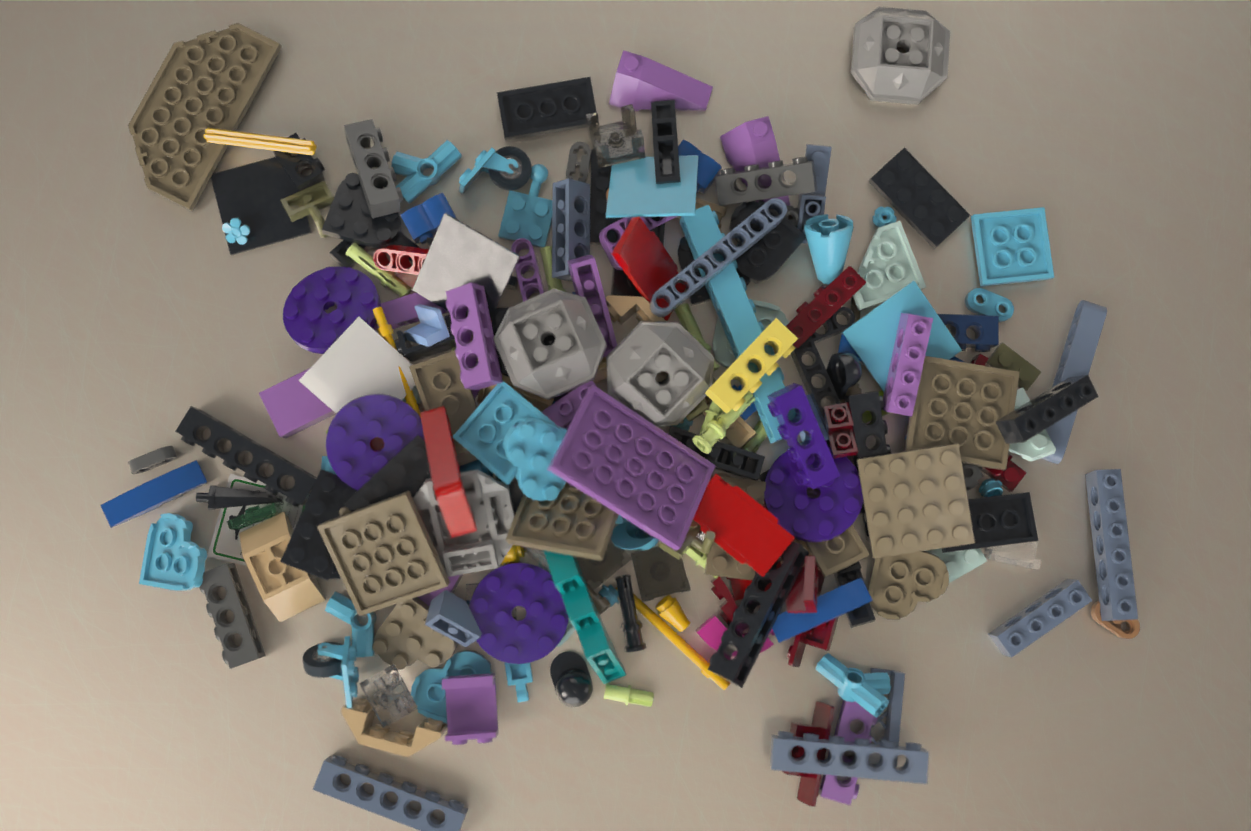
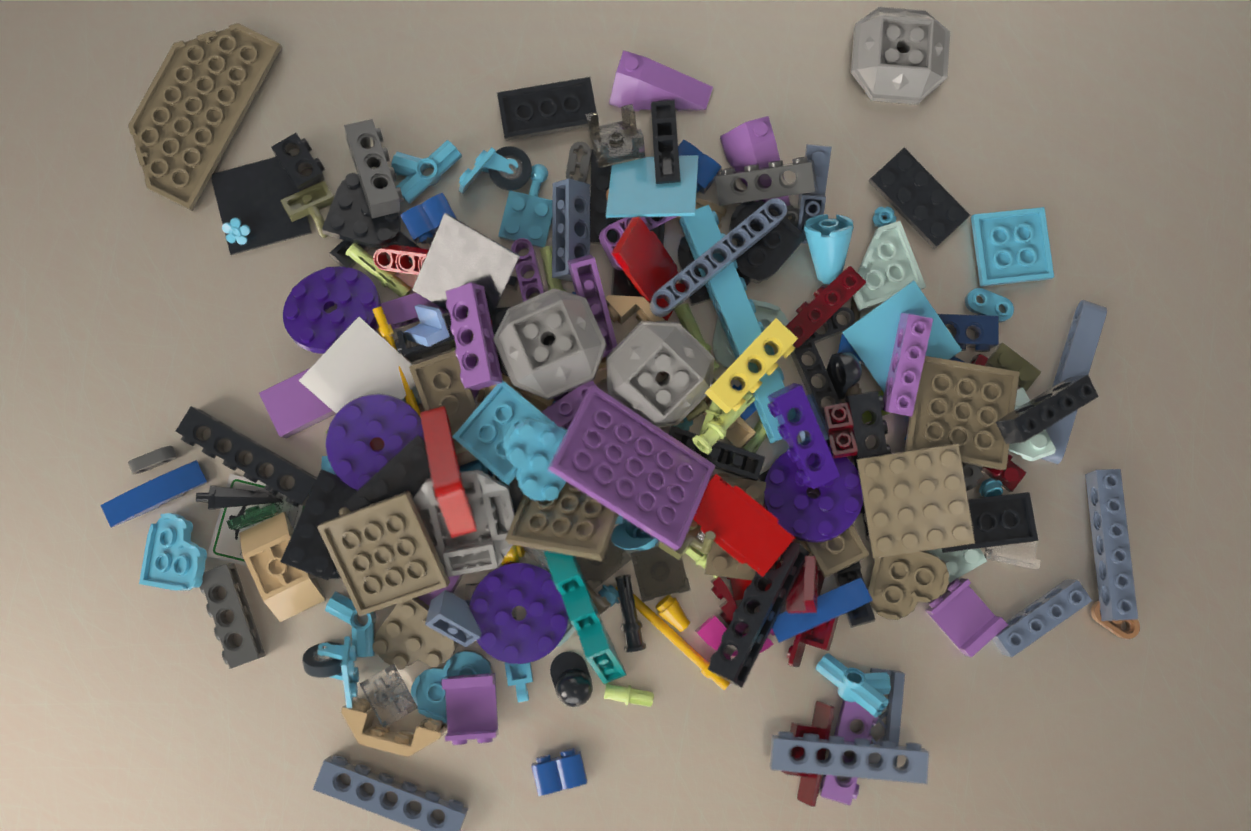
yellow axle [204,128,317,155] -> none
none -> blue brick [532,748,588,796]
none -> medium lavender panel [925,578,1008,658]

